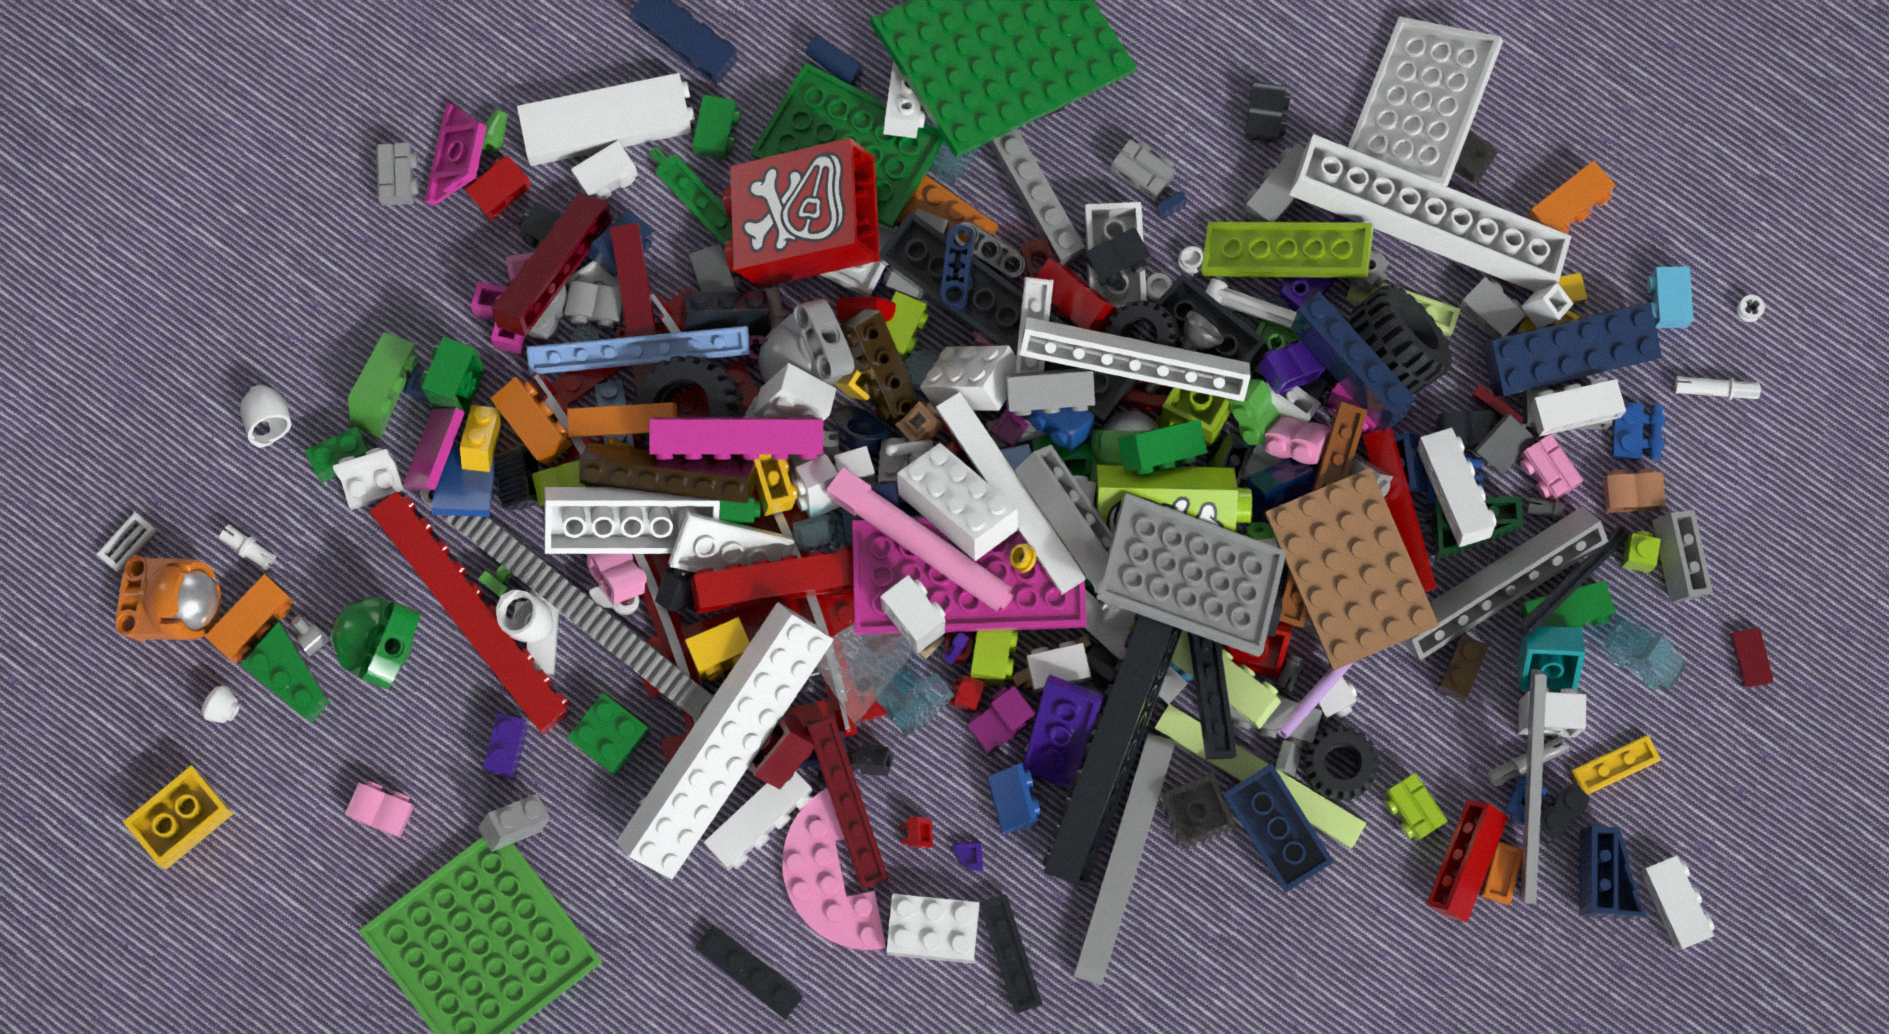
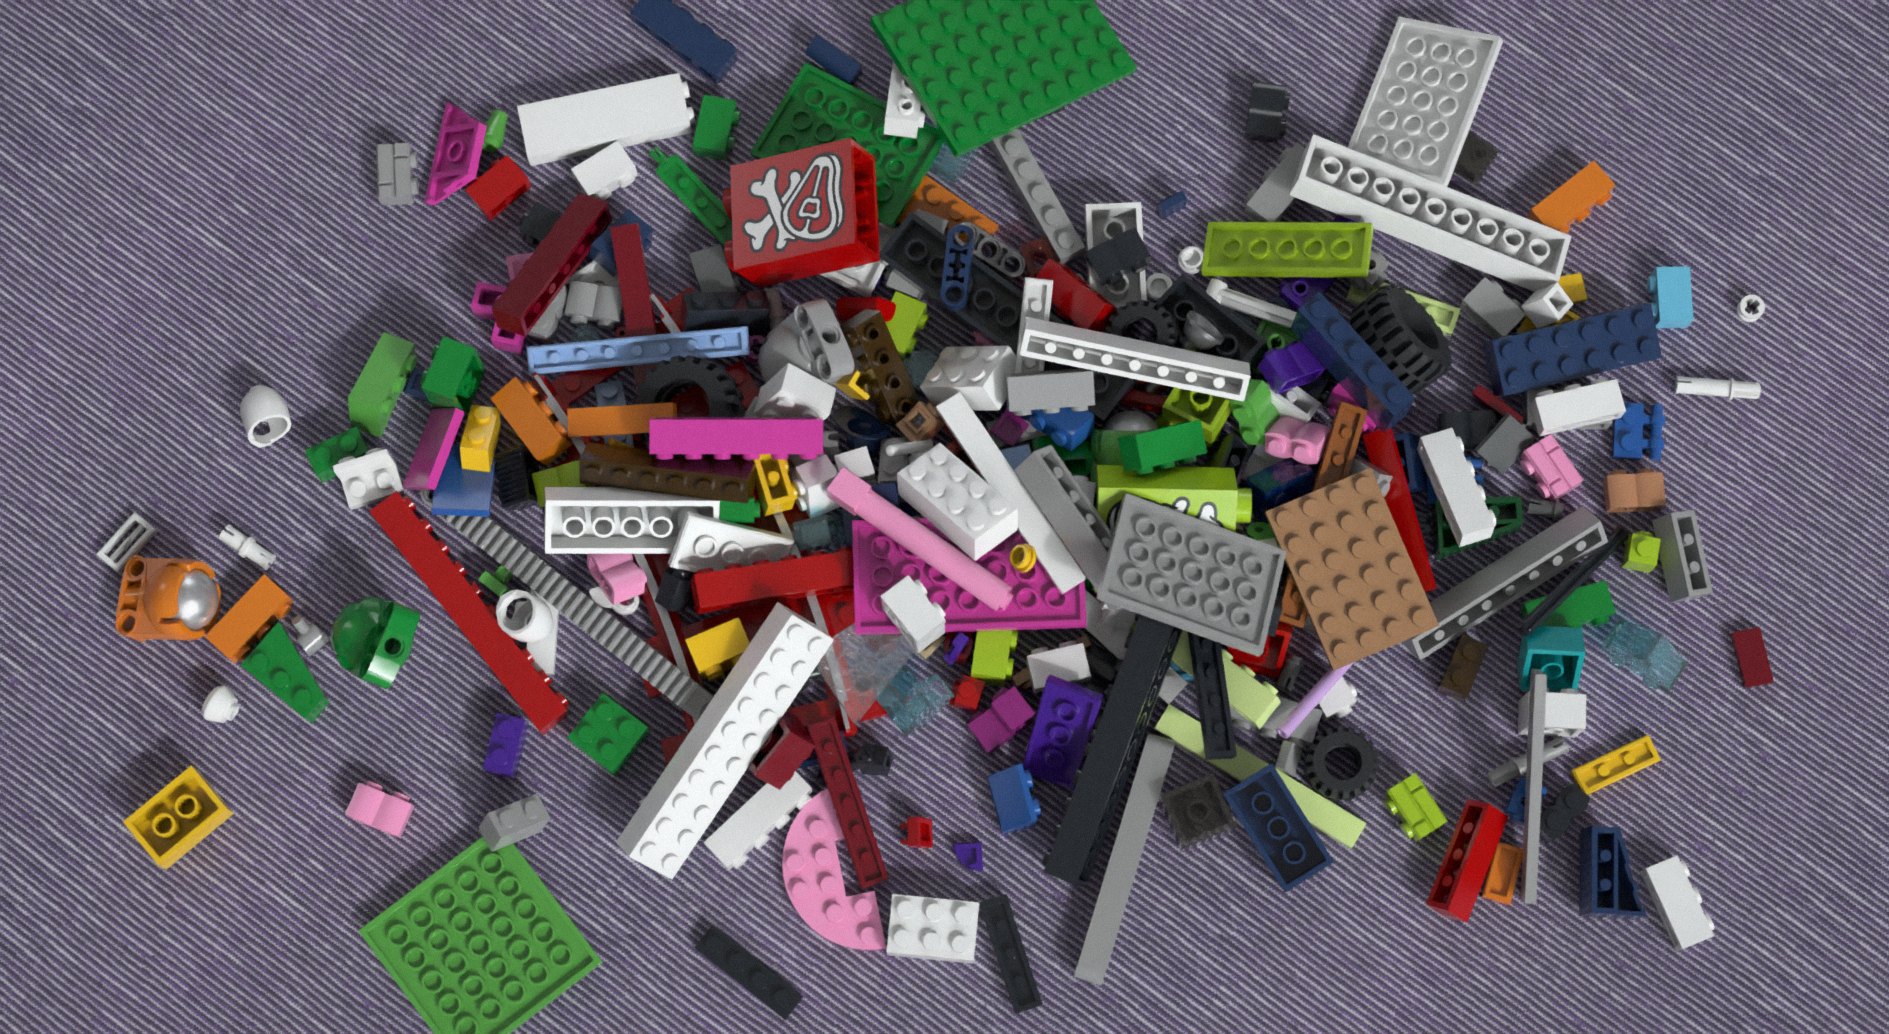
light grey brick [1110,139,1176,202] -> none

